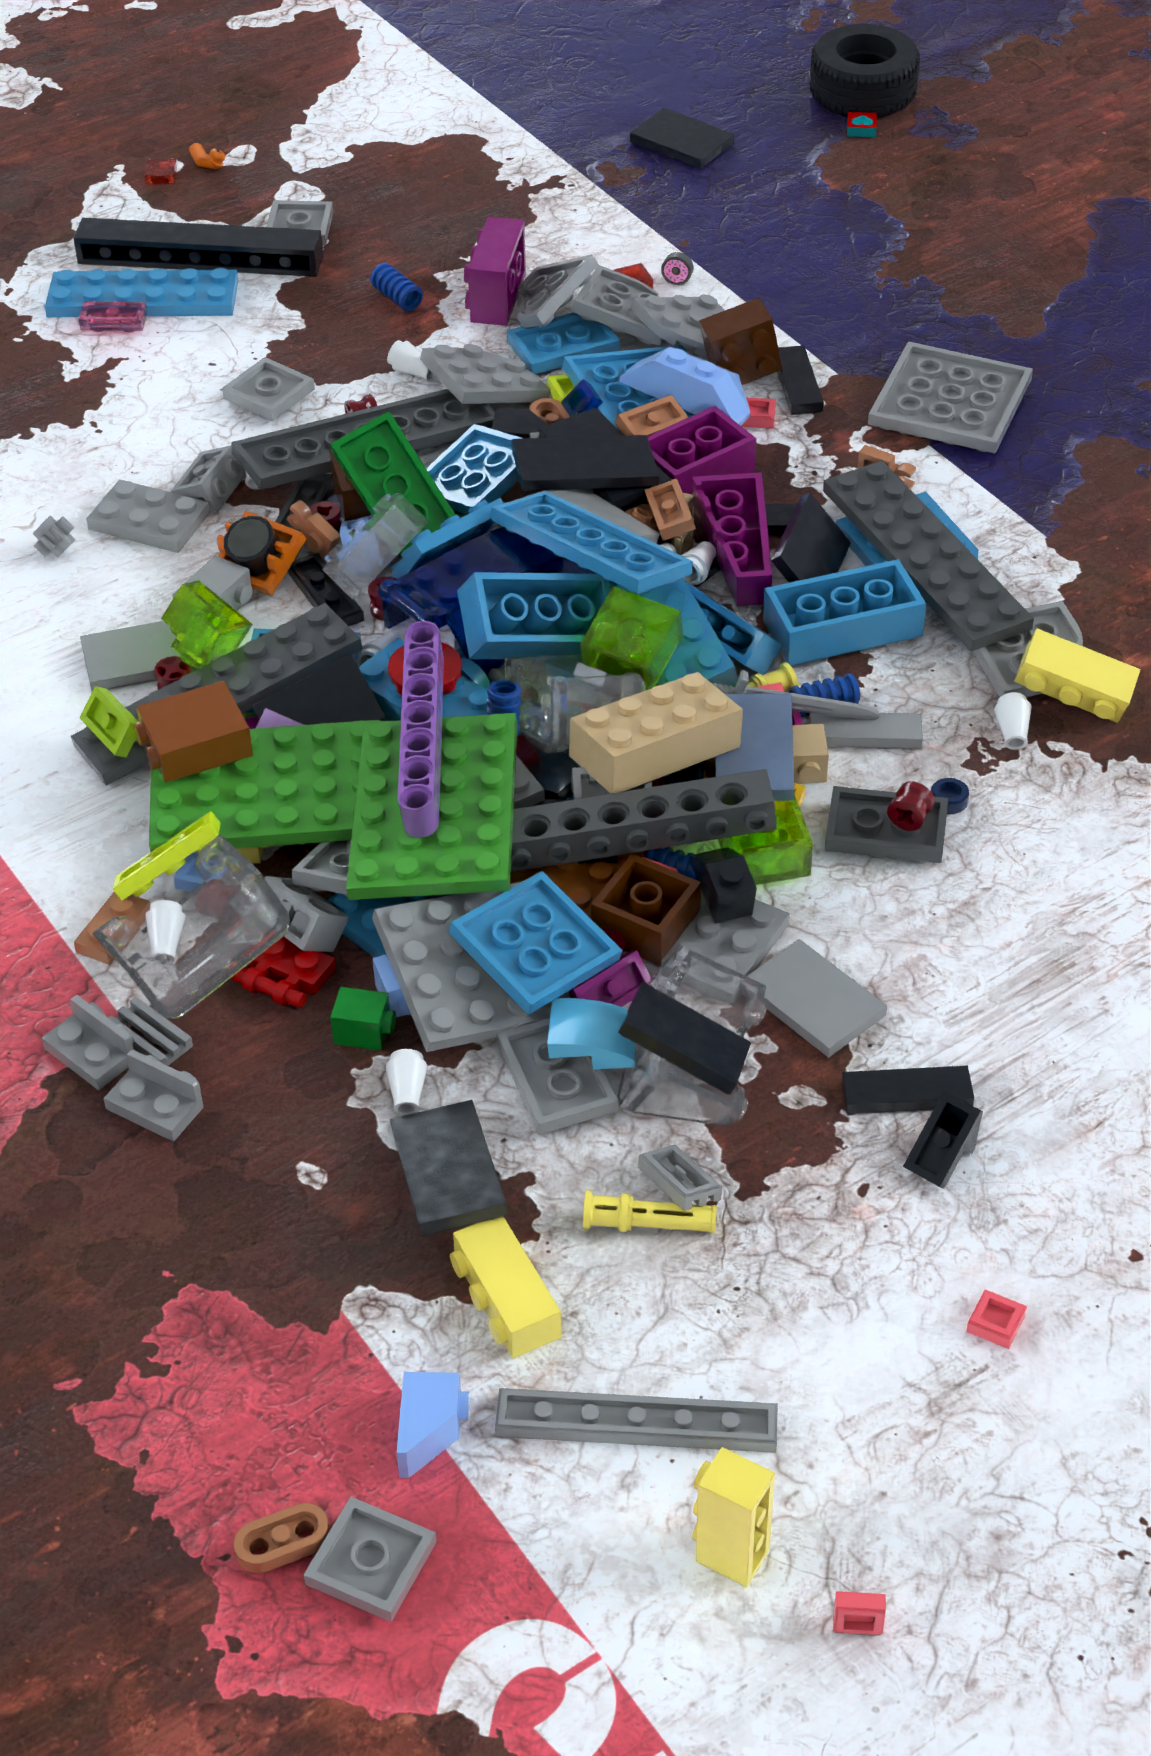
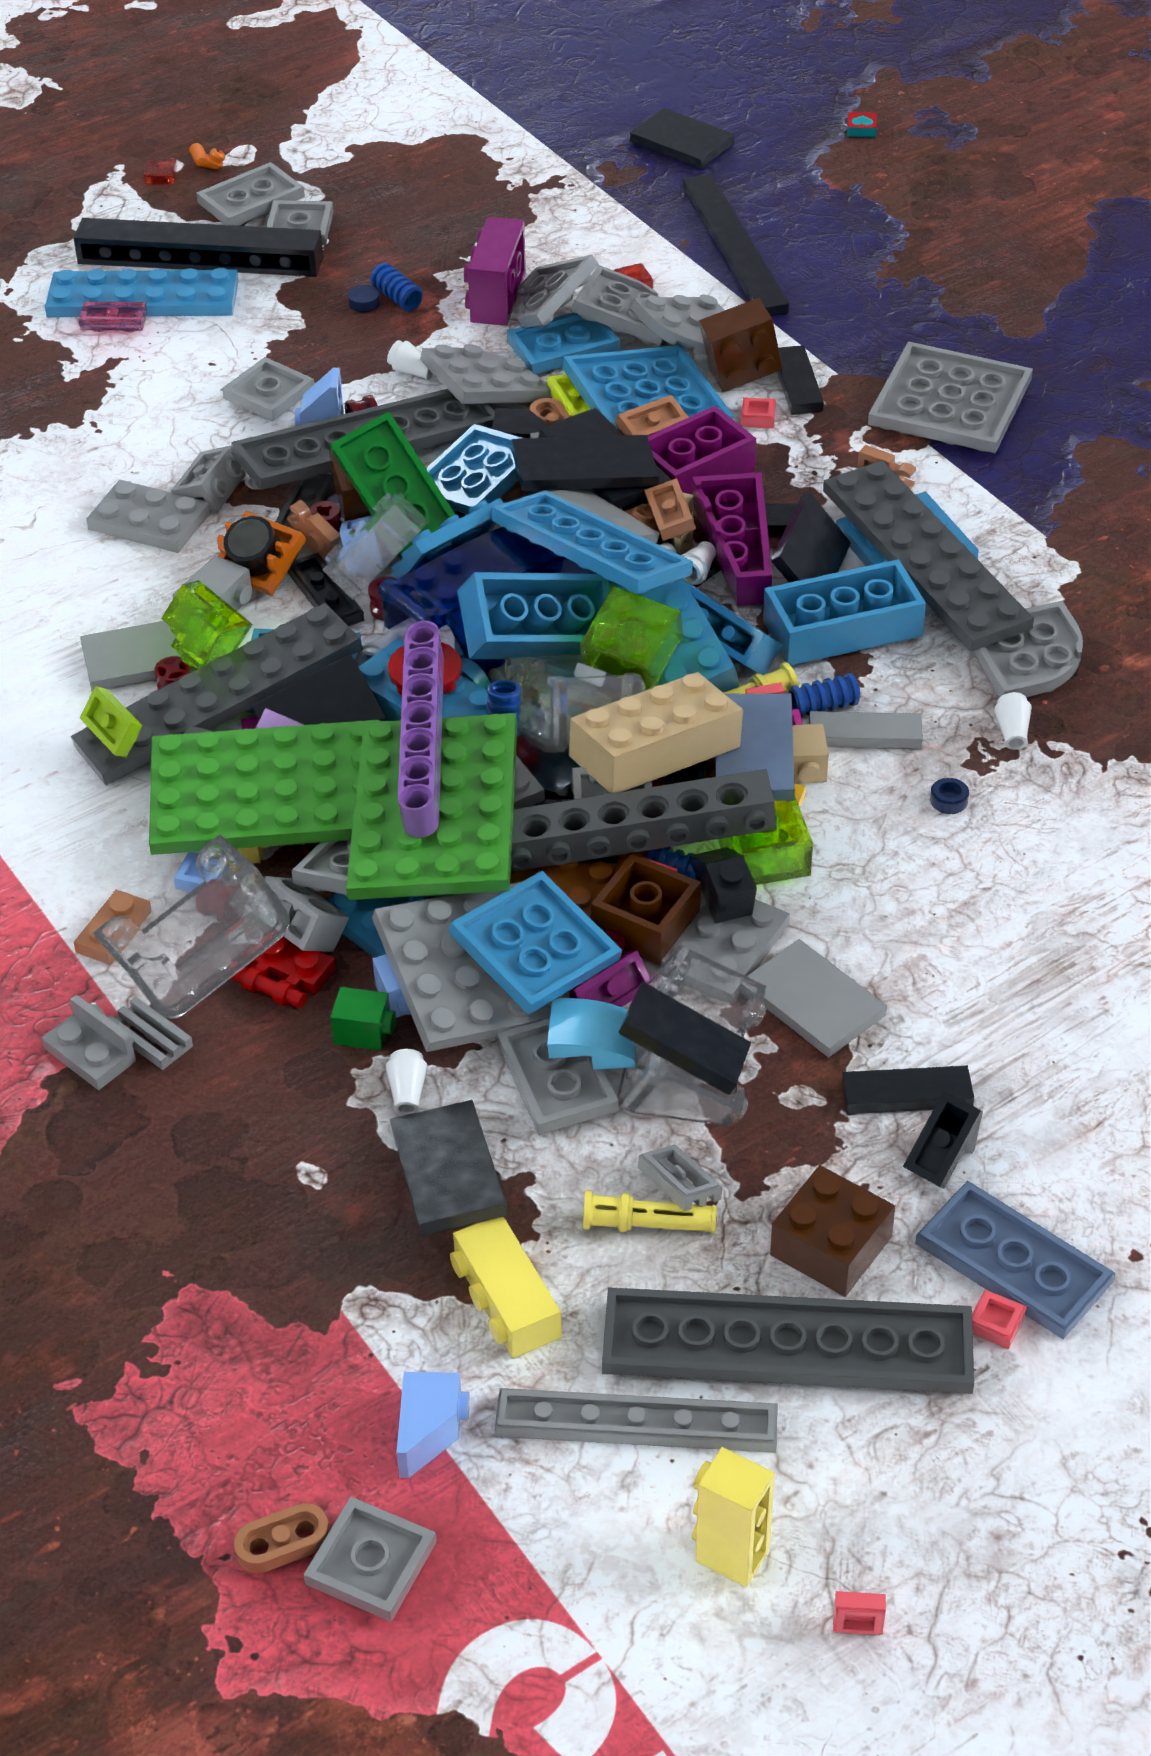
light grey gear [32,515,76,558] -> none
light grey bracket [103,1050,204,1142] -> none
neon yellow plate [112,811,221,901] -> none
dark orange brick [134,680,253,783] -> none
white cone [145,900,186,963] -> none
clear blue tile [561,379,603,417] -> none
light blue wedge [619,347,750,426] -> none
tile [661,252,694,285] -> none
light grey sword [713,670,879,719] -> none
black tyre [810,24,920,118] -> none
dark grey plate [825,786,948,863] -> none
dark red wheel [887,781,935,831] -> none
light yellow brick [1014,628,1141,723] -> none
none -> light grey plate [196,162,305,226]
none -> light blue slope [295,368,344,426]
none -> dark blue tile [348,285,380,312]
none -> dark grey plate [602,1287,974,1394]
none -> black tile [683,174,789,316]
none -> reddish brown brick [770,1165,896,1297]
none -> sand blue tile [915,1180,1115,1340]

